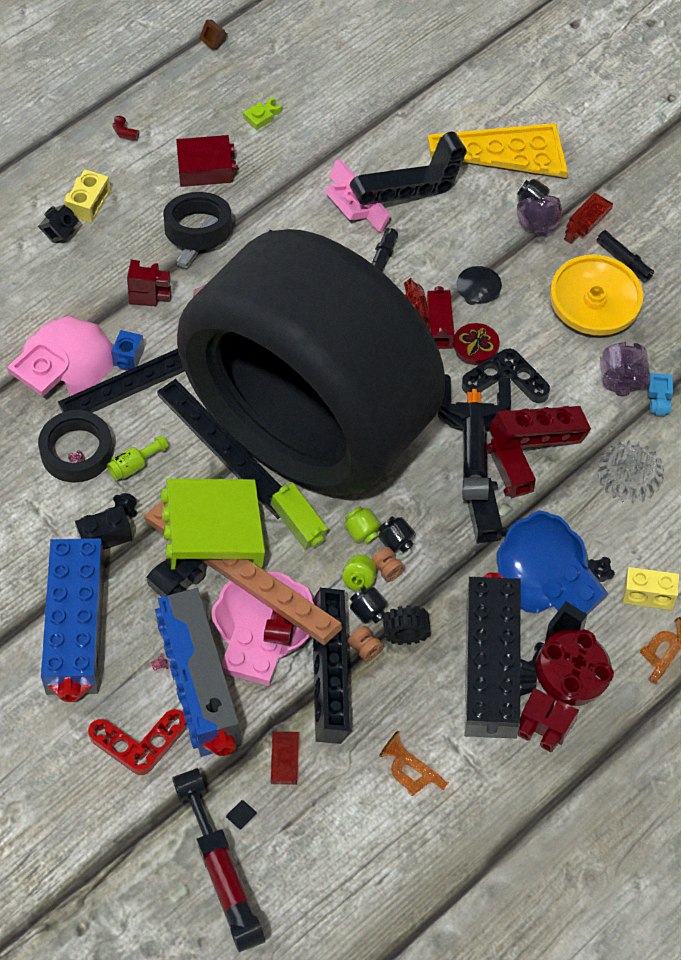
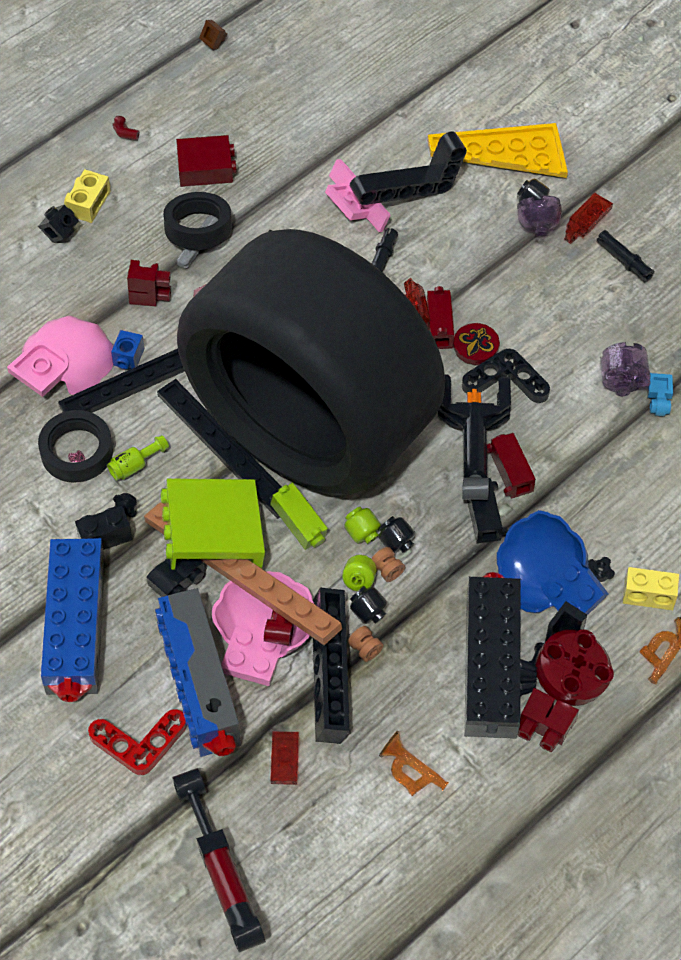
clear pink piece [150,653,169,671] -> none
black sticker [226,800,257,829] -> none
lime plate [243,97,283,131] -> none
black tyre [383,605,431,645] -> none
black dish [456,266,502,305] -> none
dark red brick [489,406,591,450] -> none
yellow dish [550,255,643,336] -> none
clear gear [597,441,664,504] -> none

